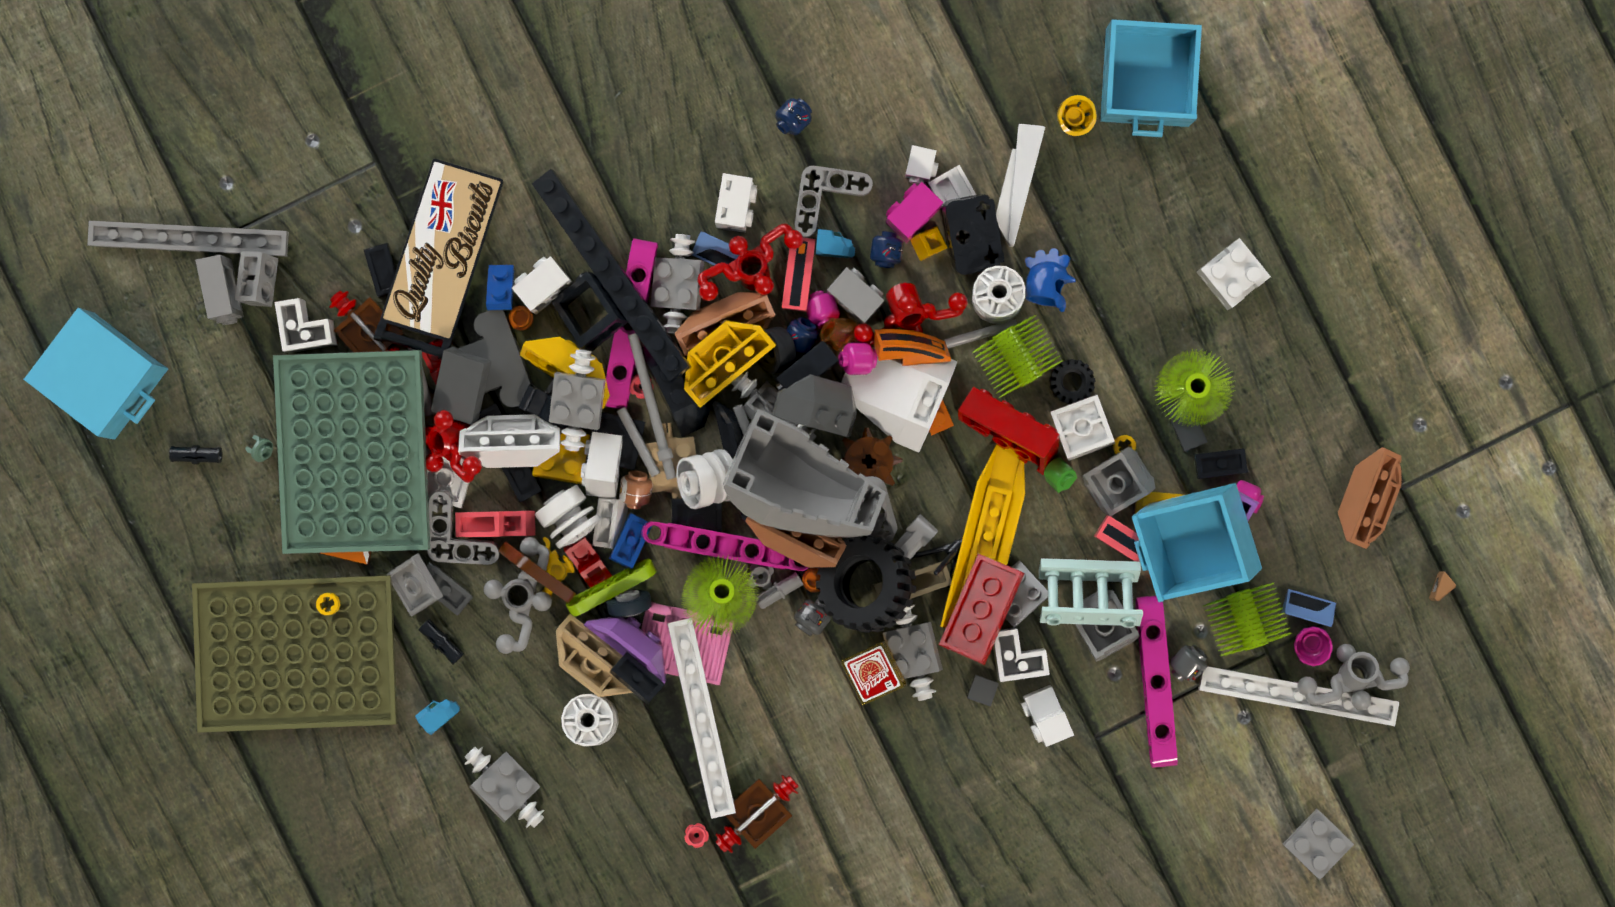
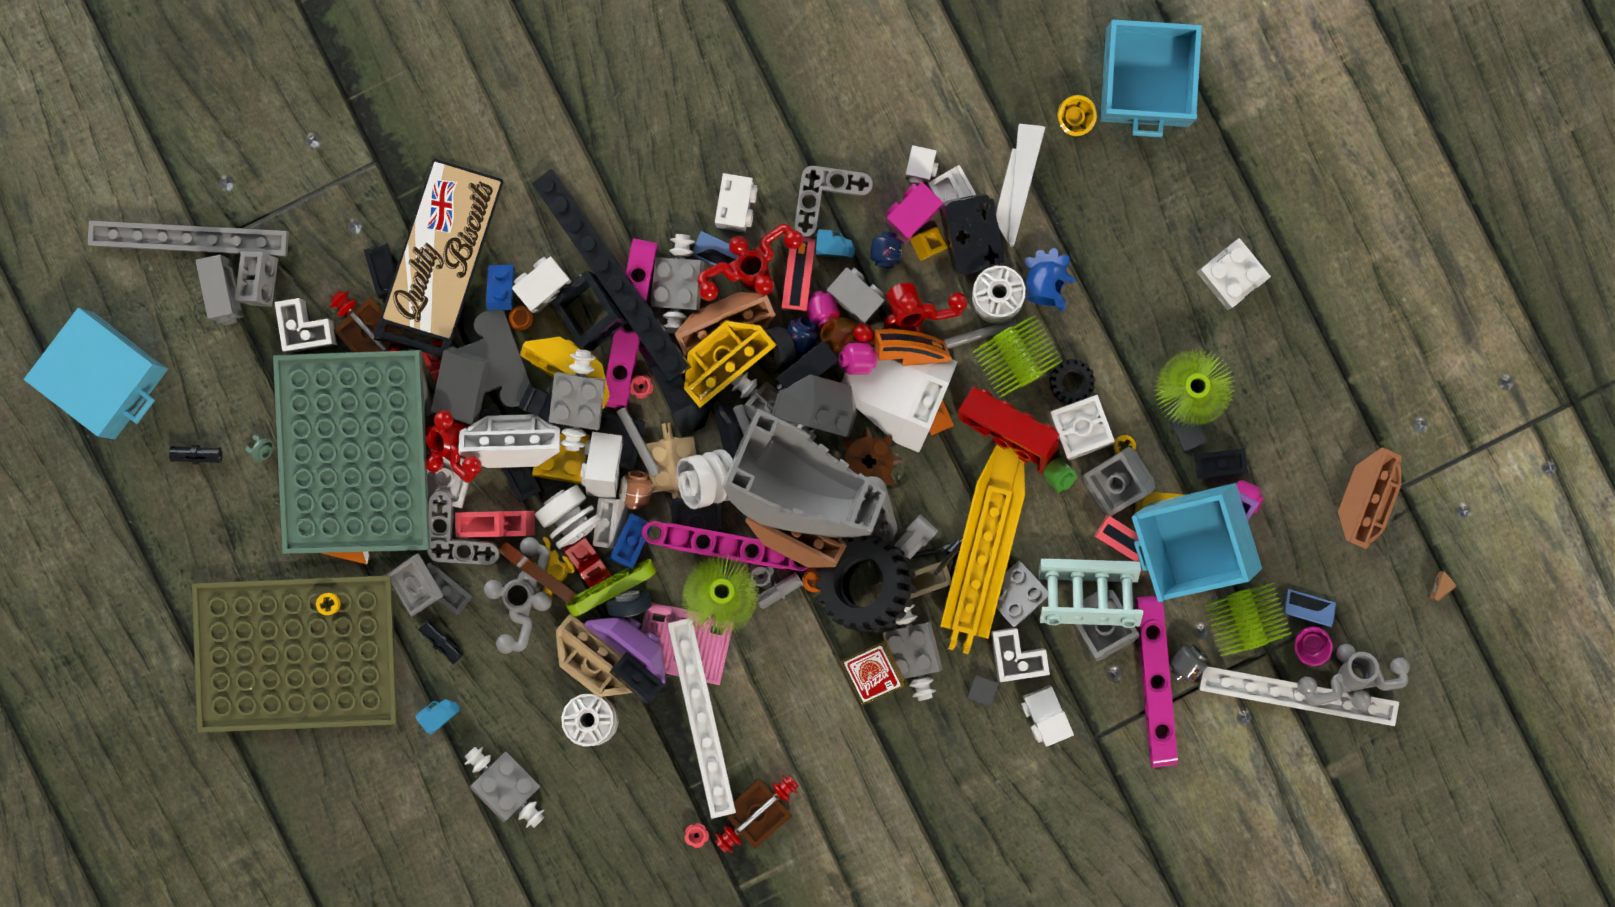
light grey bar [628,333,676,480] -> none
dark blue head [775,98,812,135] -> none
dark grey head [794,599,831,637] -> none
tile [939,554,1025,665] -> none
light grey plate [1283,809,1354,880] -> none

